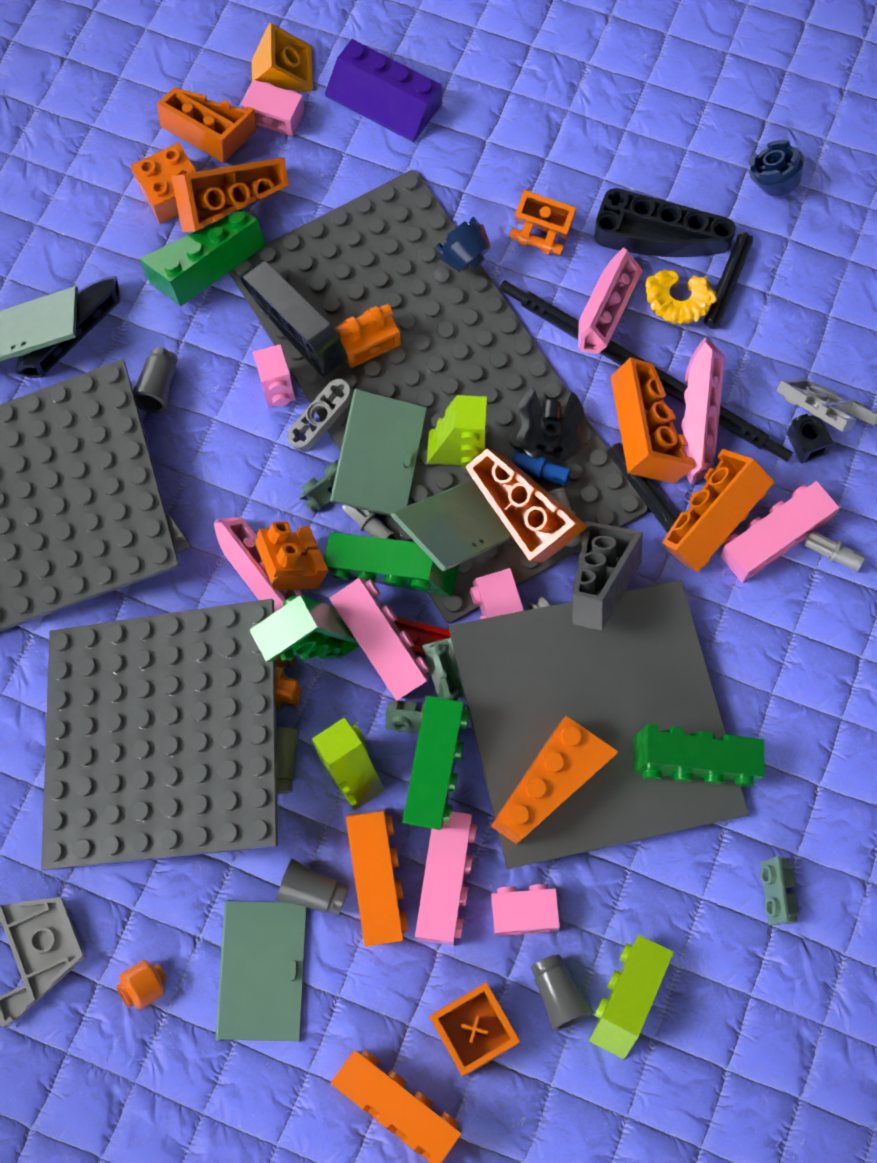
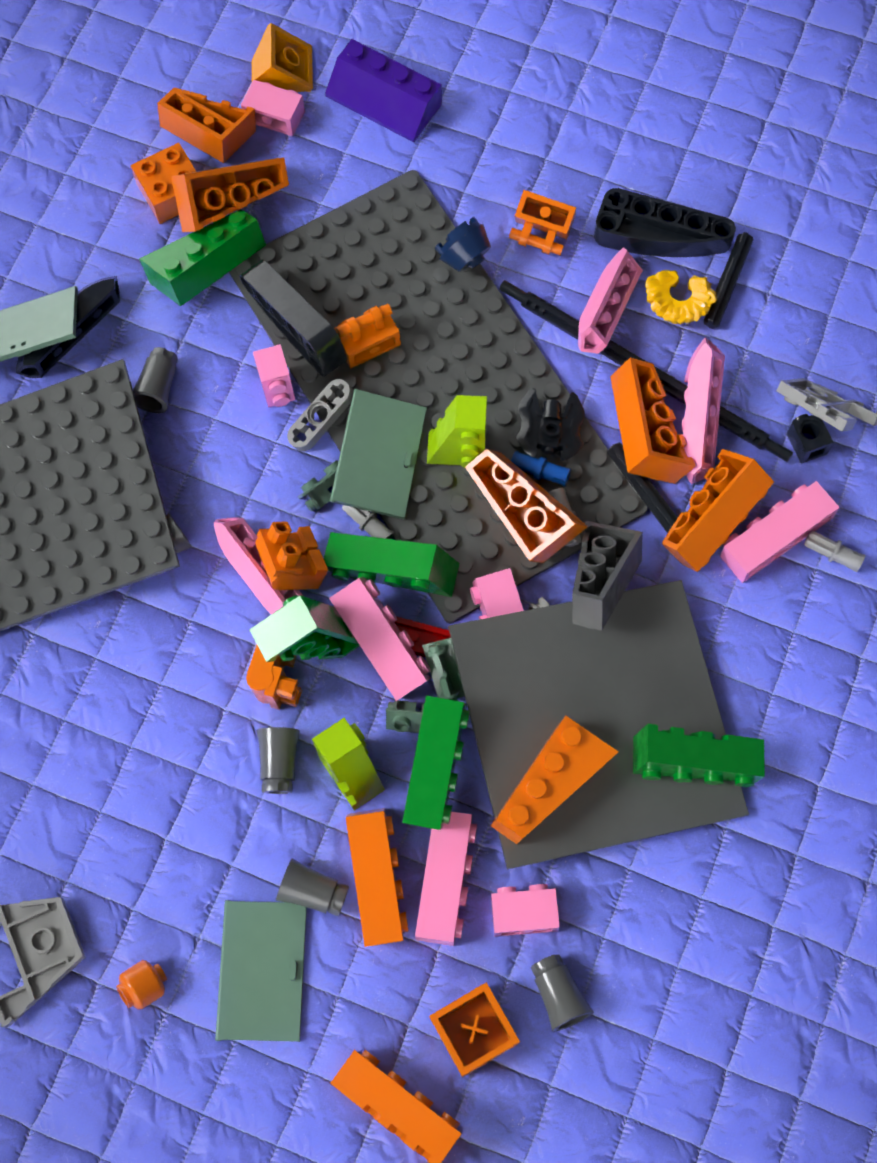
dark grey baseplate [41,598,278,870] -> none
sand green container [391,481,513,572] -> none
lime wedge [589,934,674,1059] -> none
dark blue cone [749,140,804,196] -> none
sand green hinge [760,856,800,926] -> none

